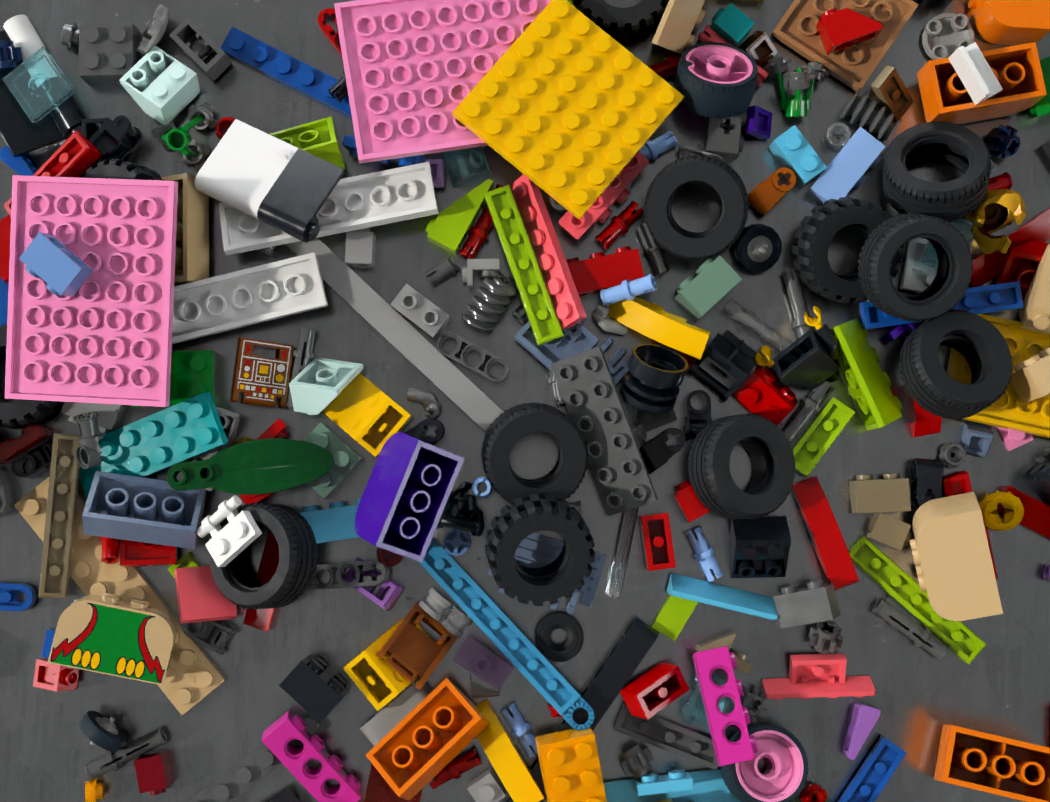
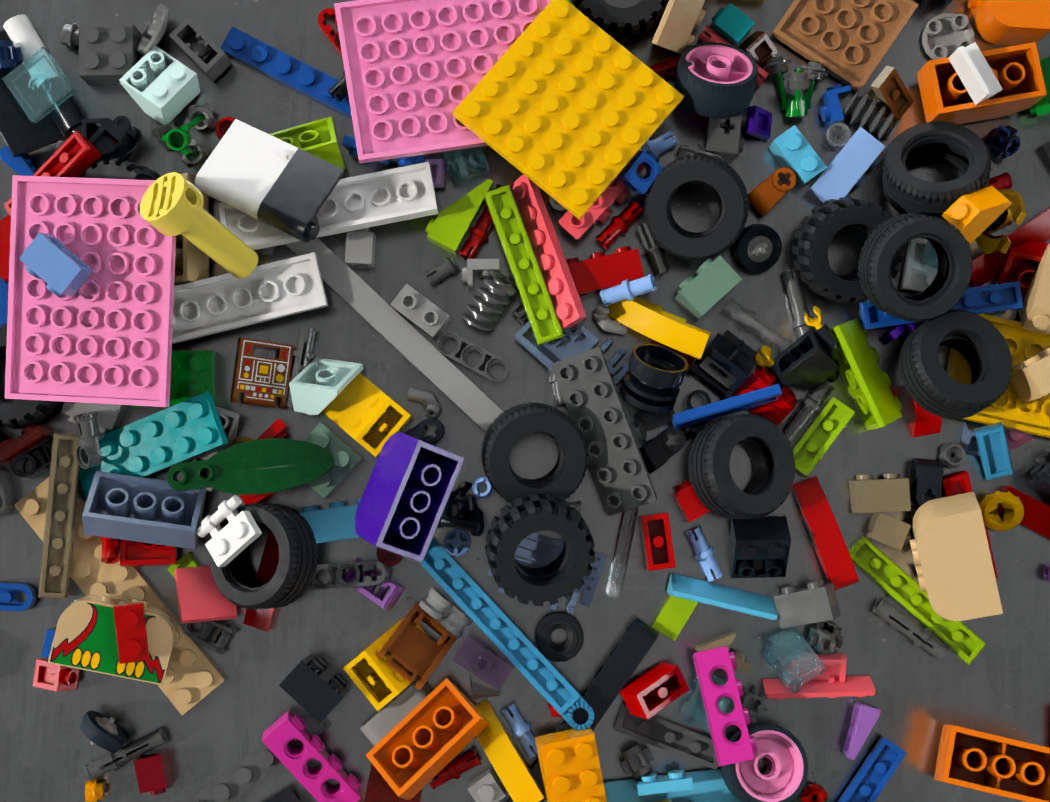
red slope [816,8,883,55] -> none
none -> red plate [113,602,150,664]
none -> light yellow piece [140,172,258,279]
none -> blue brick [616,151,664,195]
none -> blue tile [672,384,782,430]
none -> clear light blue bracket [763,626,826,694]
none -> blue bracket [820,84,852,129]
none -> light orange slope [941,186,1012,244]
none -> dark azure tile [974,422,1014,480]

